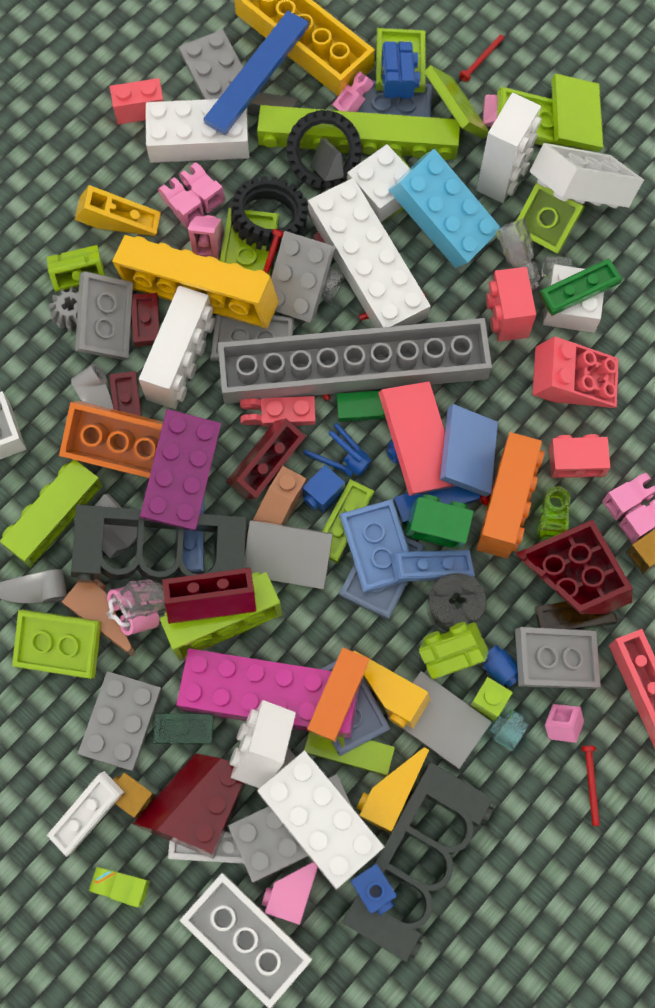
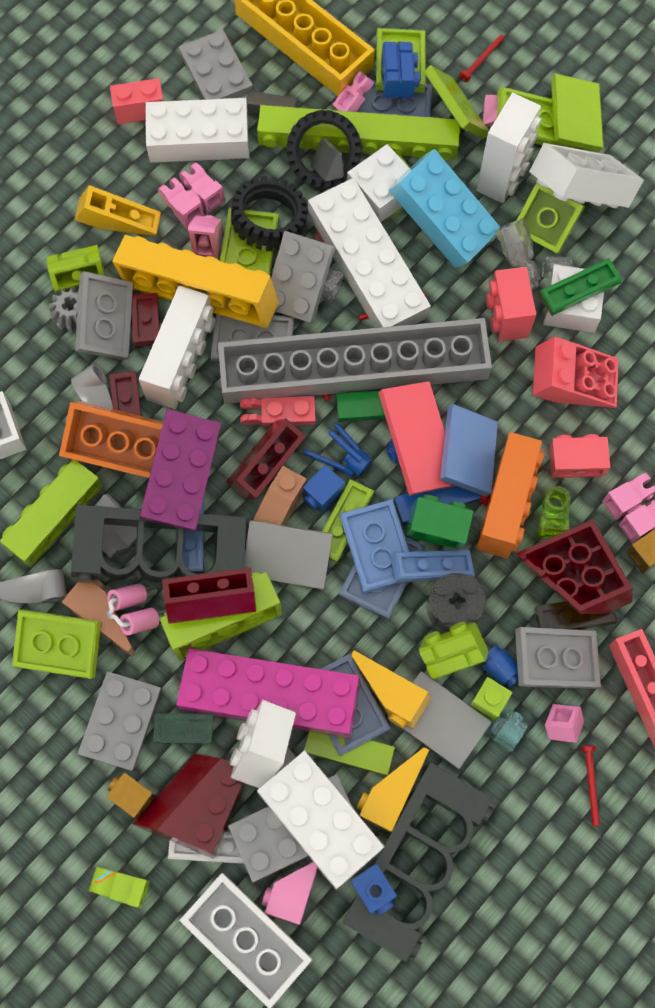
white tile [47,771,124,857] -> none
clear piece [115,579,165,620] -> none
blue tile [203,11,309,135] -> none
red piece [263,229,284,274] -> none
orange tile [307,647,370,742] -> none

